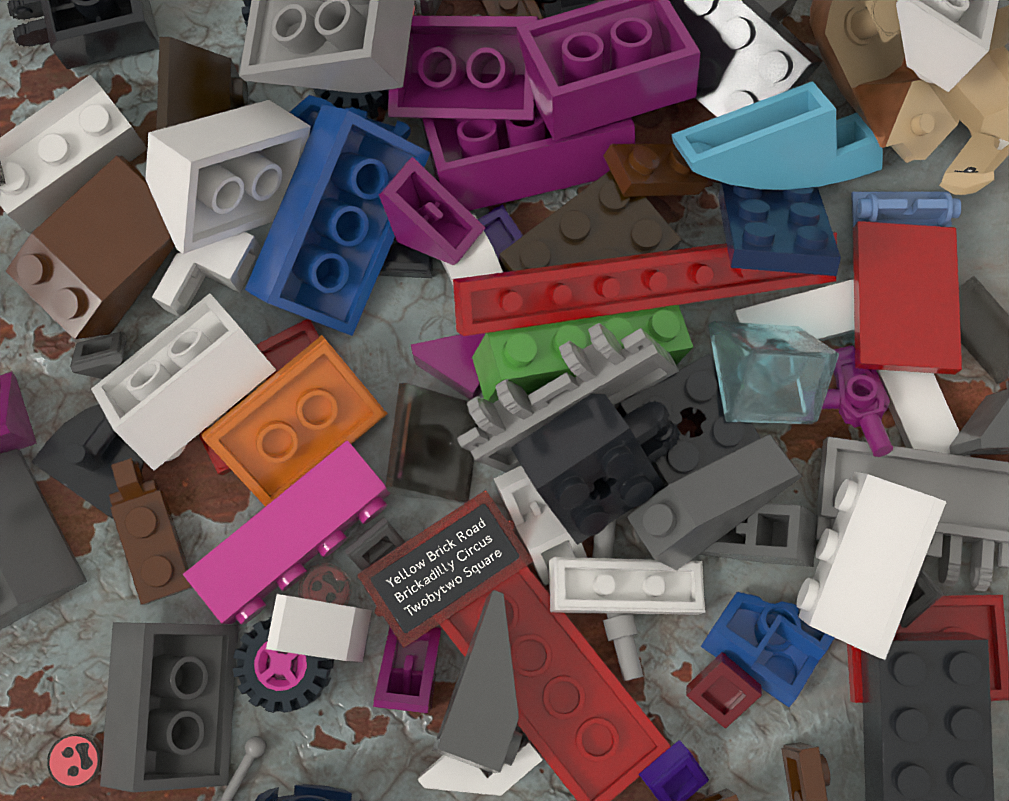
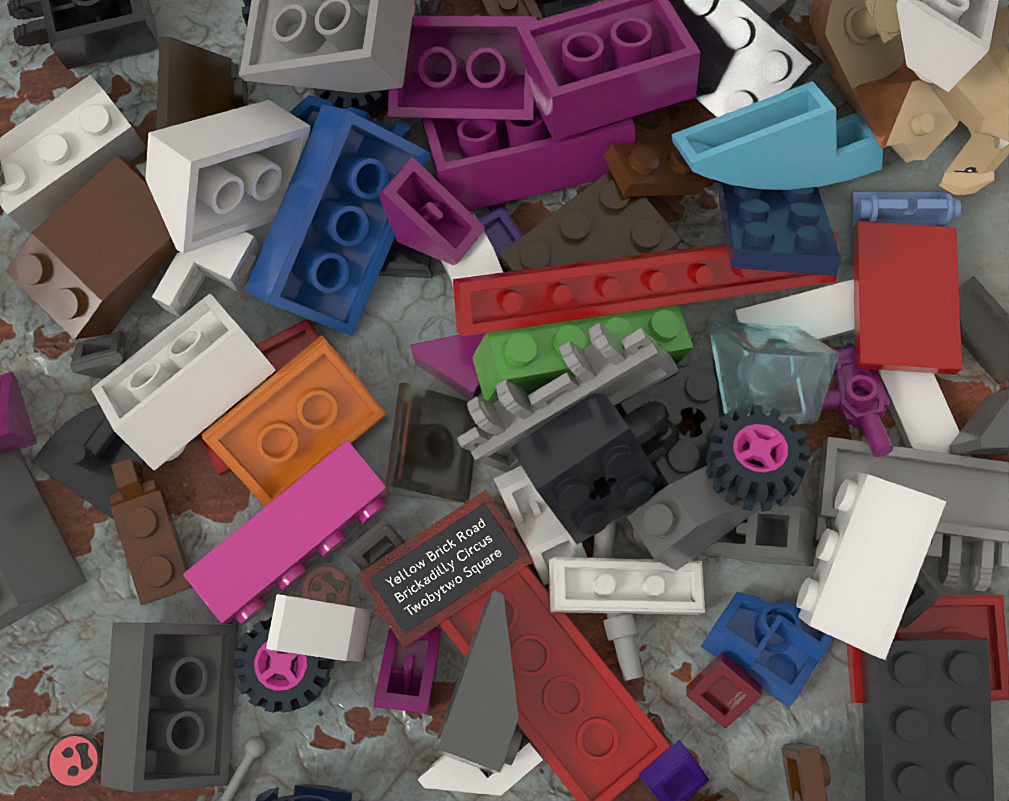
none -> black wheel [706,405,811,512]

